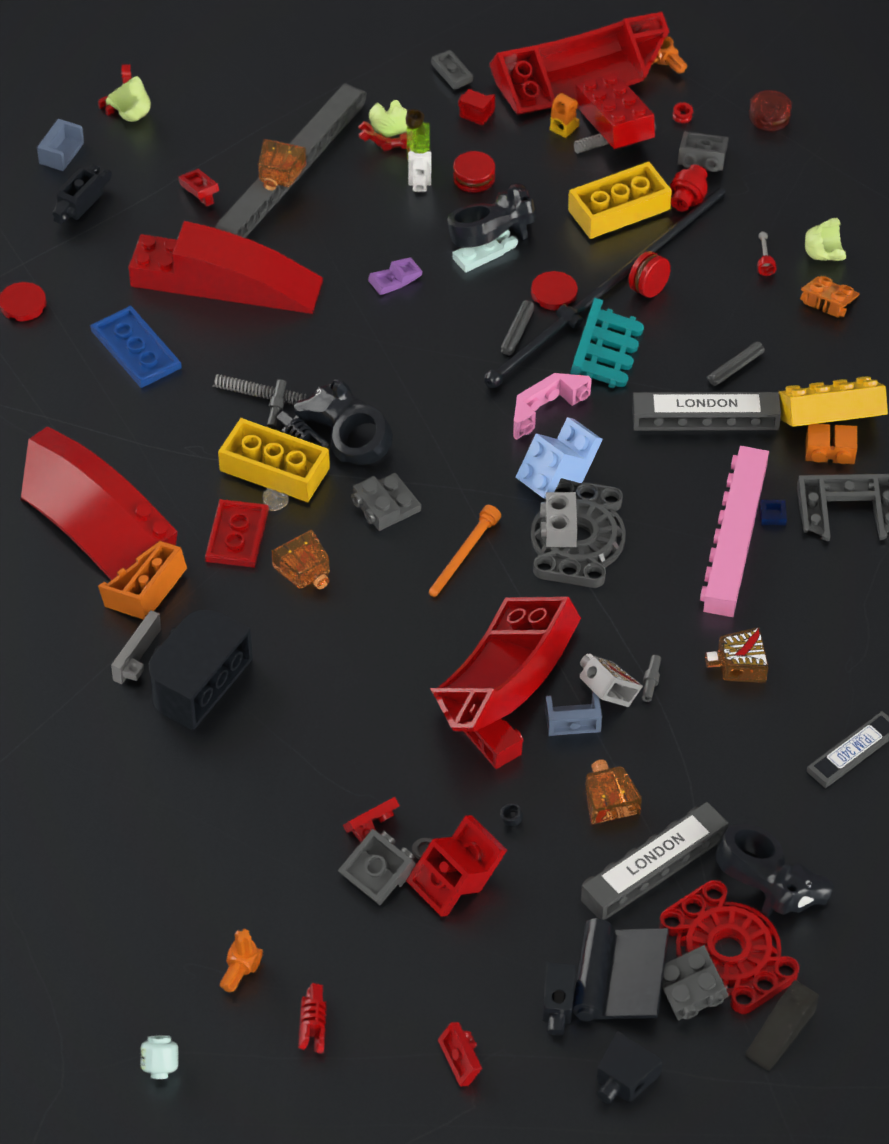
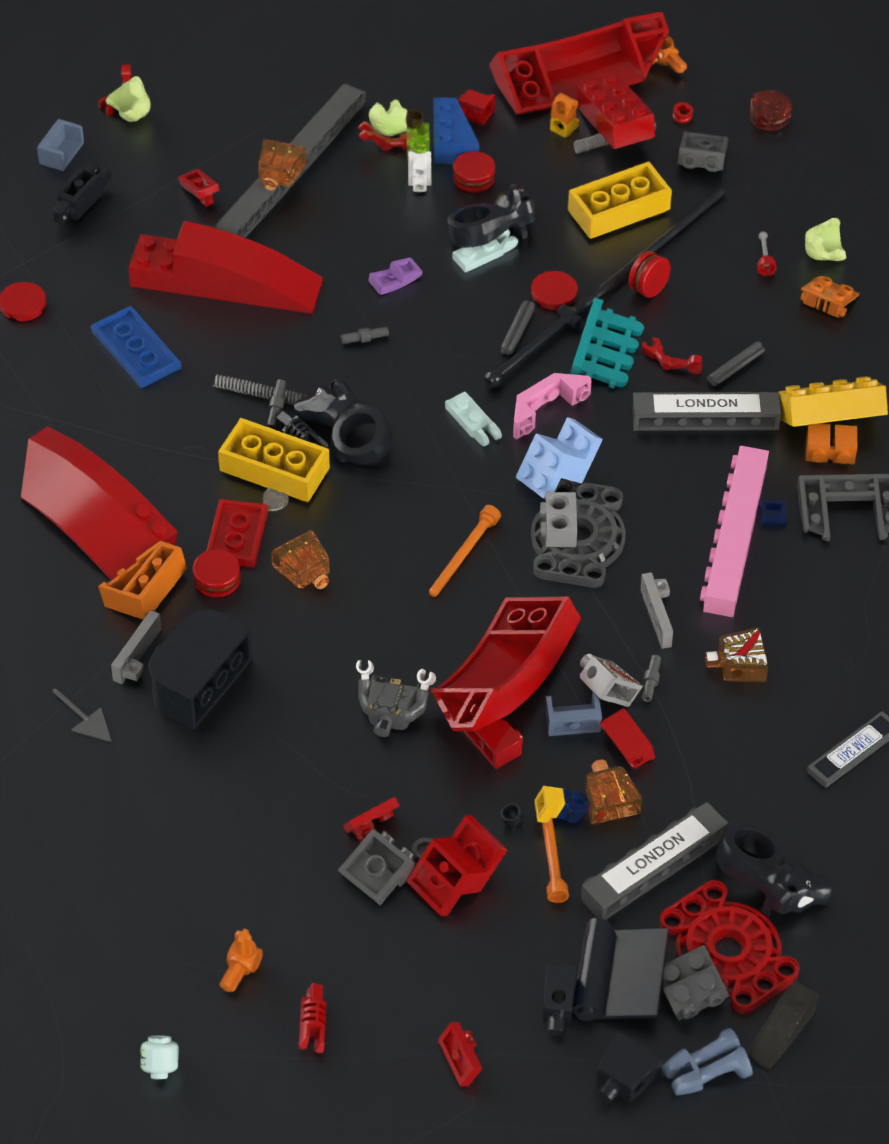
dark grey plate [351,473,421,531] -> none
dark grey plate [431,50,473,89] -> none
red piece [670,164,708,212] -> none
none -> dark grey piece [53,689,112,743]
none -> red head [193,549,241,598]
none -> dark grey bar [340,326,389,344]
none -> dark grey torso [356,660,436,737]
none -> blue wedge [434,98,479,164]
none -> light aqua hinge [445,392,502,447]
none -> leg [534,786,590,824]
none -> orange piece [542,818,569,903]
none -> red hinge [600,708,655,769]
none -> light grey hinge [640,572,673,649]
none -> red piece [642,337,702,375]
none -> sand blue piece [662,1028,753,1095]

